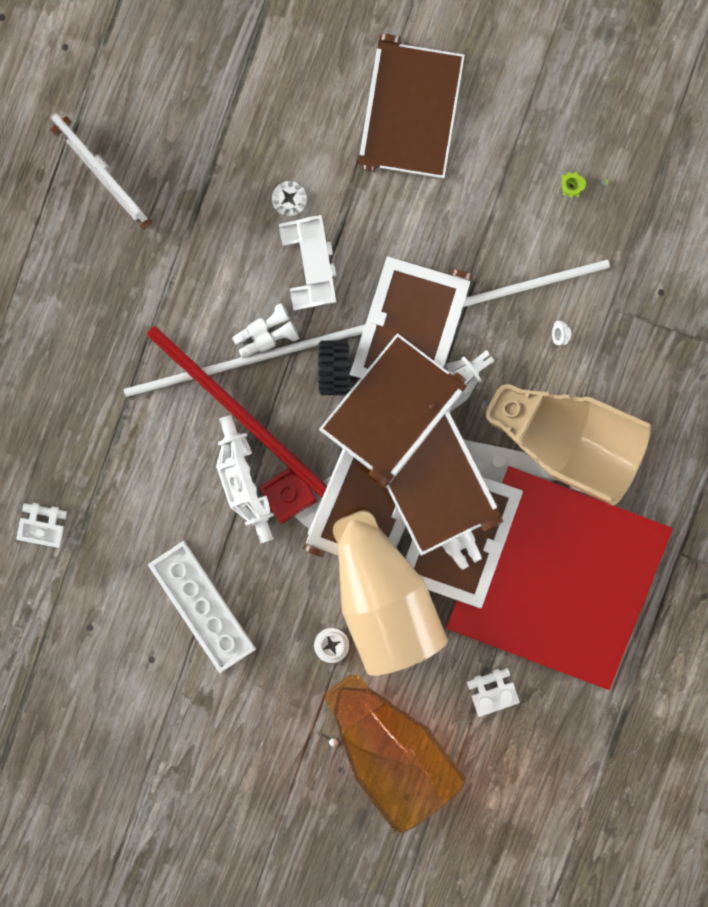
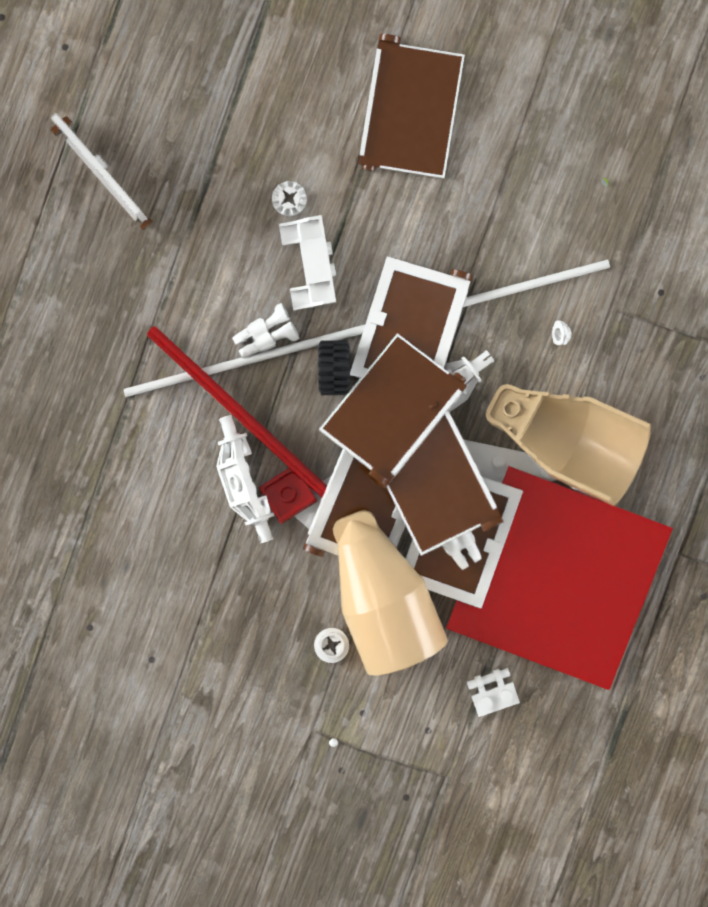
white plate [16,503,67,548] -> none
white tile [148,540,256,673] -> none
clear orange windscreen [325,675,467,835] -> none
lime animal [561,172,586,198] -> none

